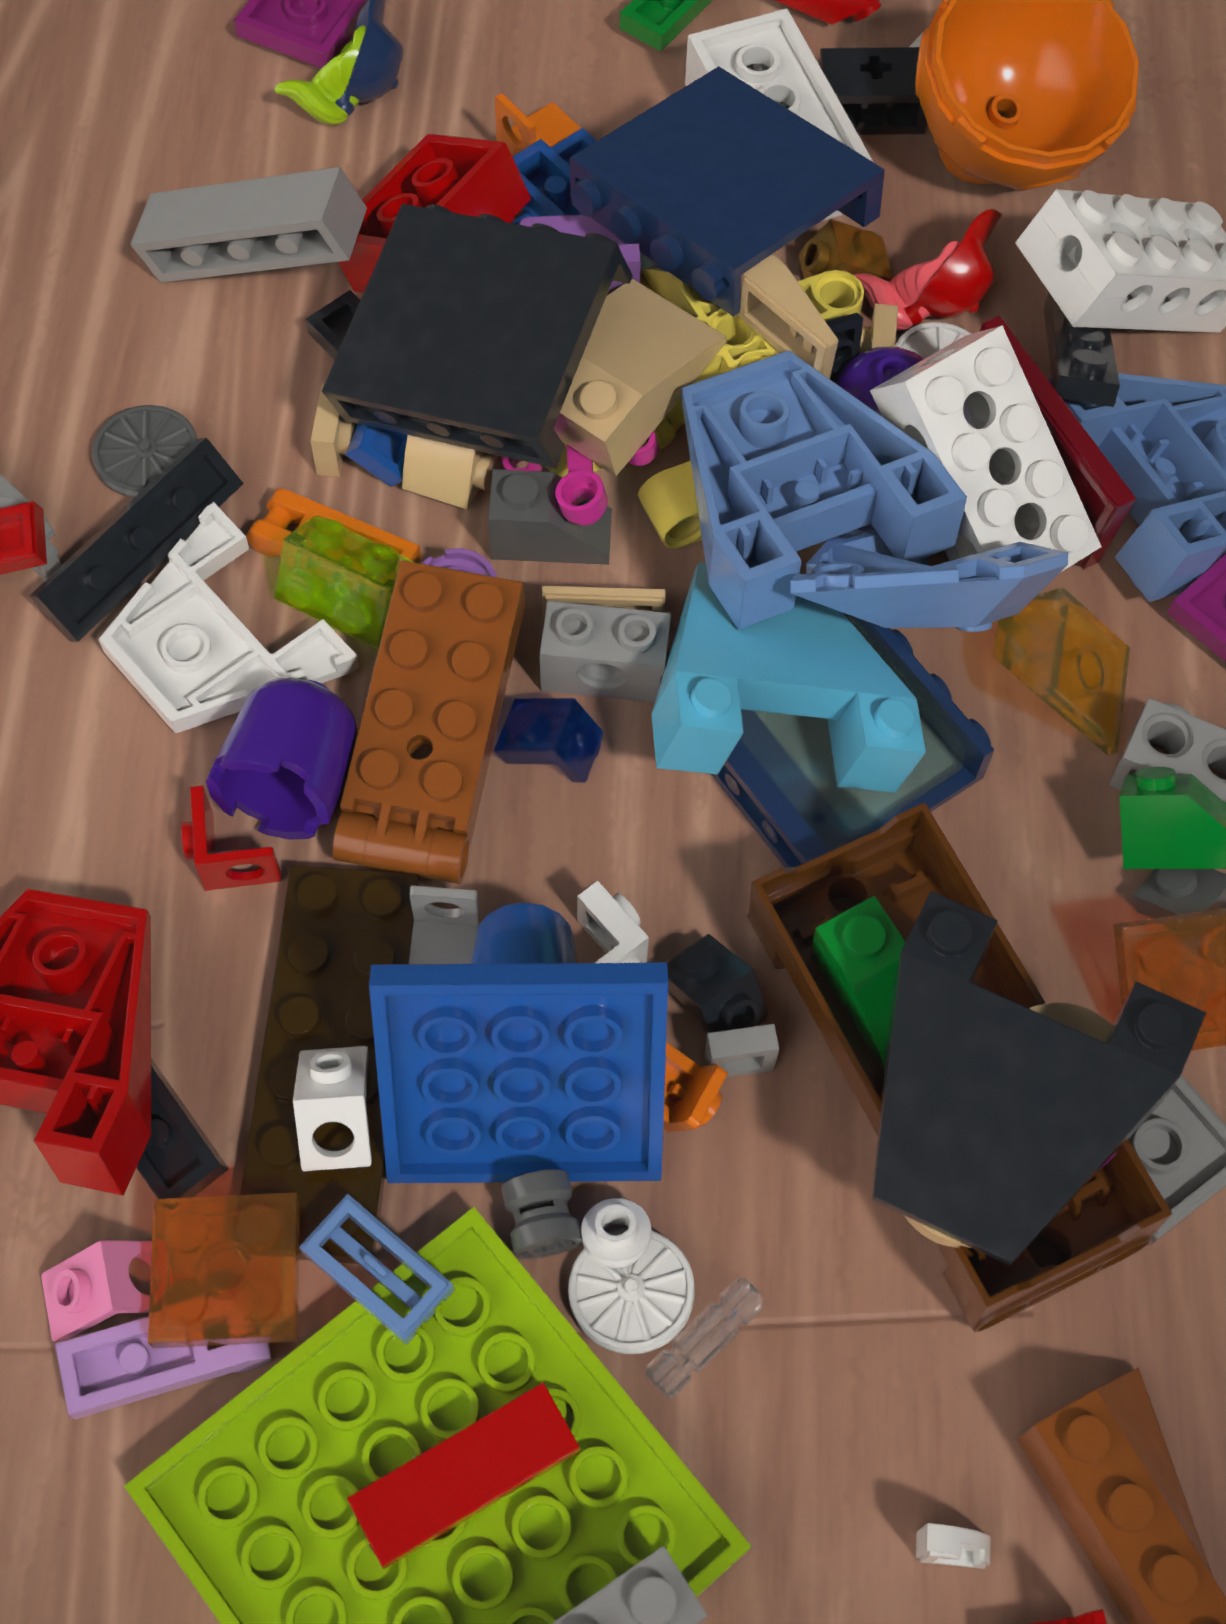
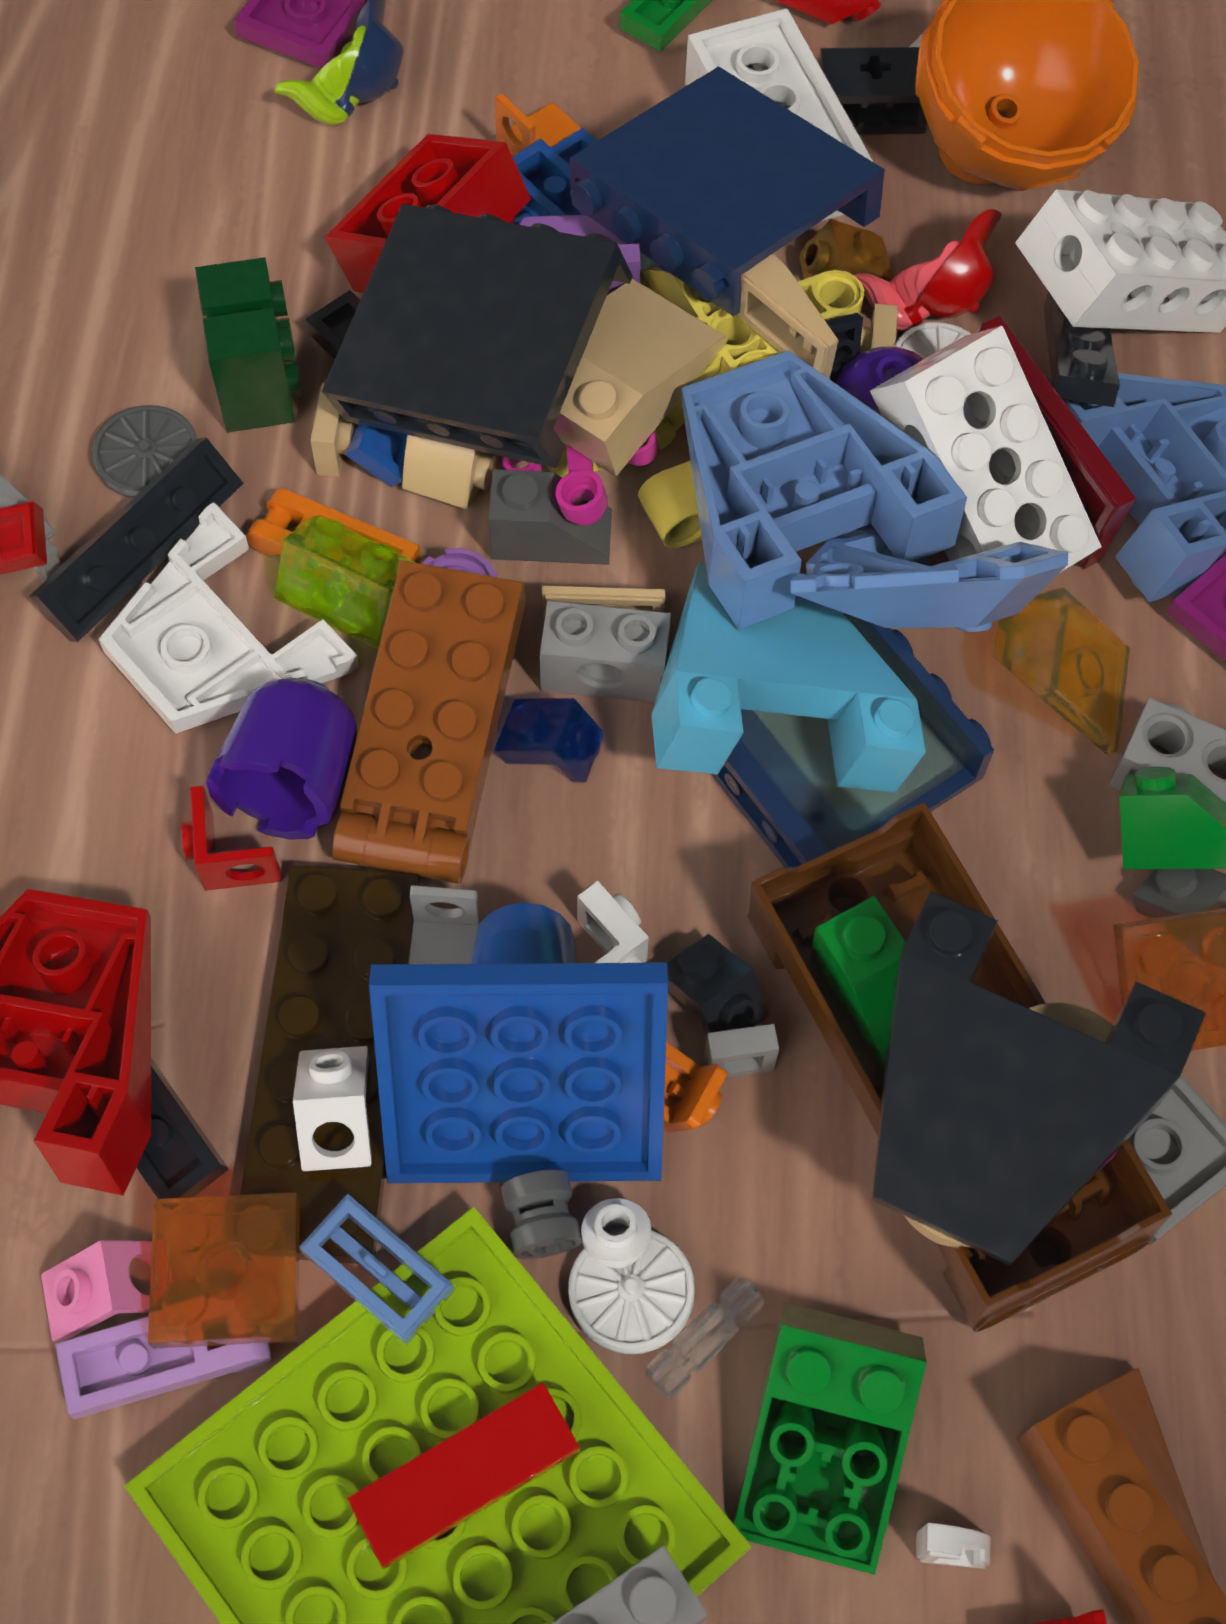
light grey brick [130,167,367,283] -> none
none -> dark green piece [195,257,303,433]
none -> green slope [733,1302,927,1575]

